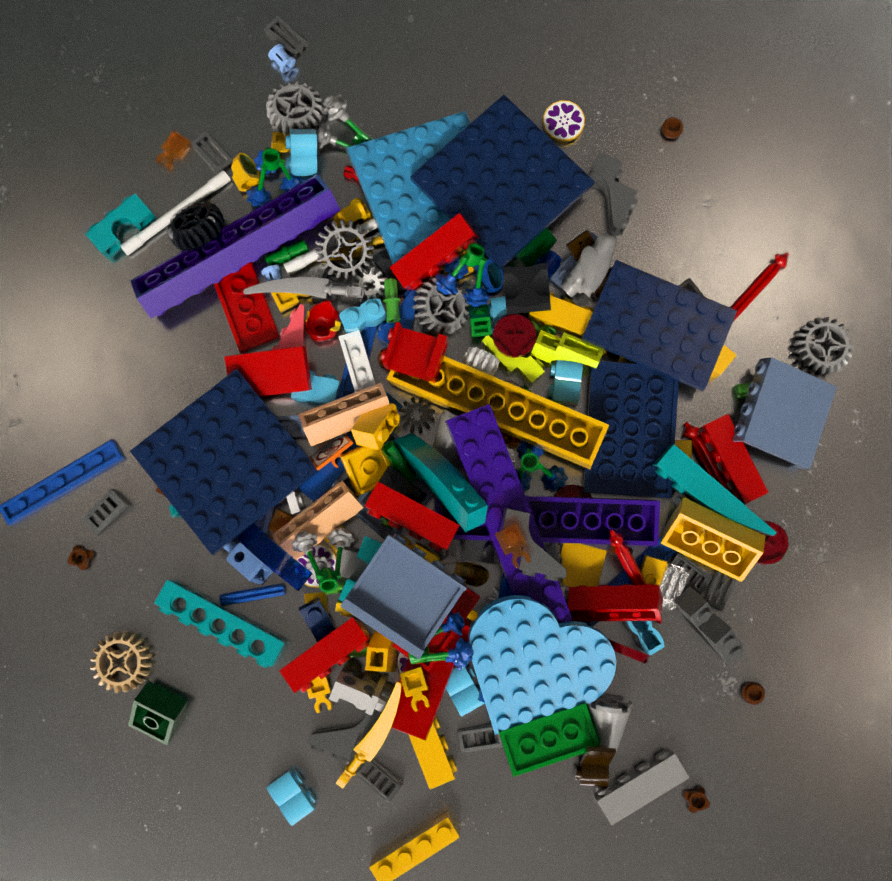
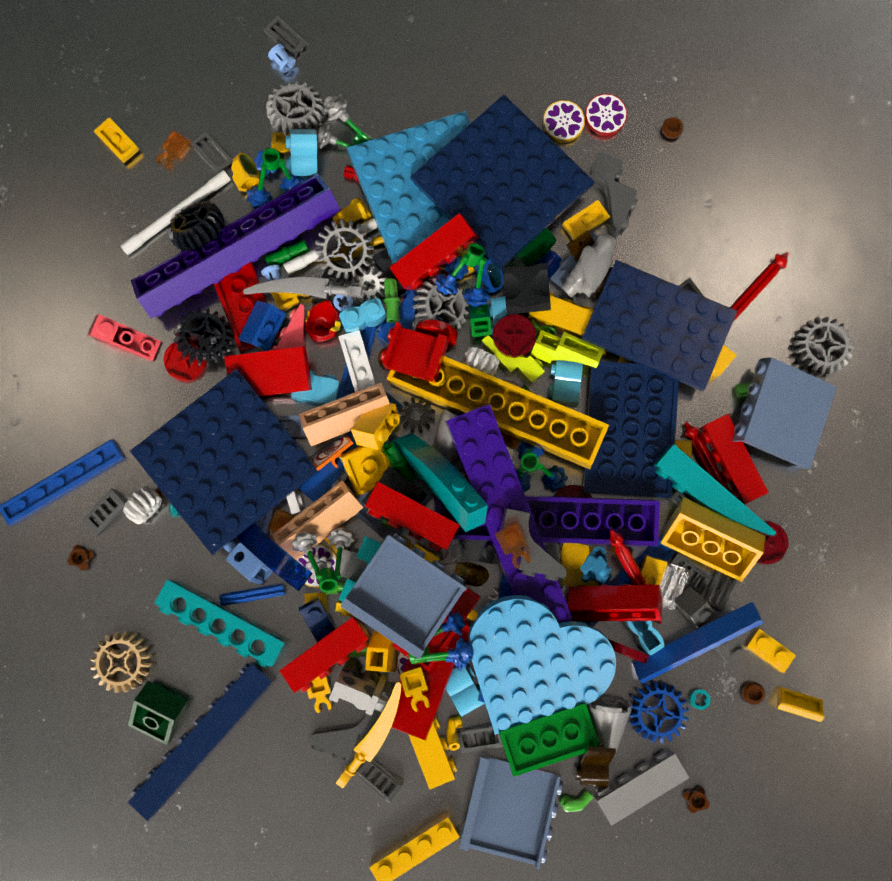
teal arch [85,193,157,259] -> none
medium azure brick [266,769,316,826] -> none
none -> coral slope [87,314,161,361]
none -> yellow plate [94,117,140,163]
none -> white gear [123,486,162,524]
none -> dark blue brick [127,662,275,821]
none -> red tile [163,339,207,382]
none -> black gear [174,308,234,366]
none -> blue panel [239,301,286,351]
none -> light blue bush [333,295,354,314]
none -> red tile [415,320,458,350]
none -> yellow arm [446,715,463,751]
none -> sand blue panel [459,754,563,870]
none -> bright green arm [560,789,594,812]
none -> yellow plate [562,200,610,240]
none -> dark azure piece [580,546,612,585]
none -> tile [585,94,627,137]
none -> blue gear [629,681,689,743]
none -> blue tile [633,601,764,684]
none -> teal bush [689,689,711,710]
none -> yellow plate [745,628,796,673]
none -> yellow plate [777,687,824,722]

